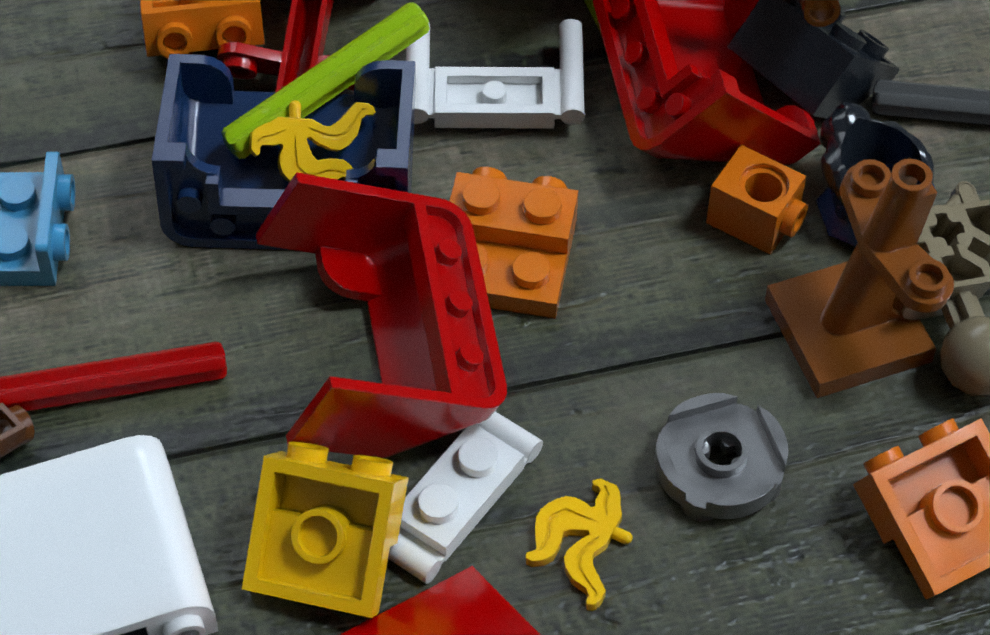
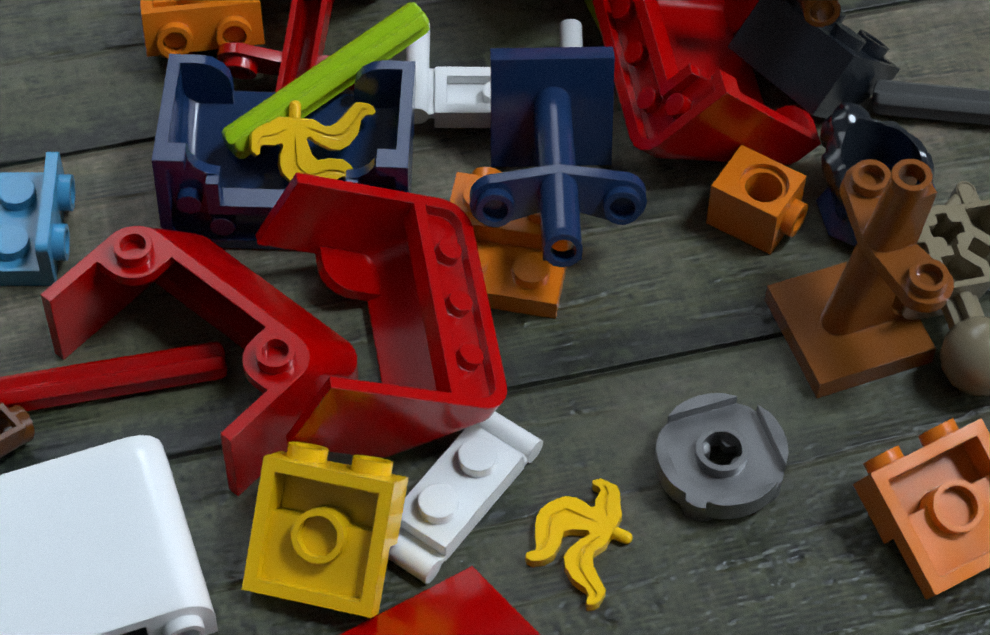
none -> red windscreen [40,226,358,497]
none -> dark blue piece [469,46,647,267]

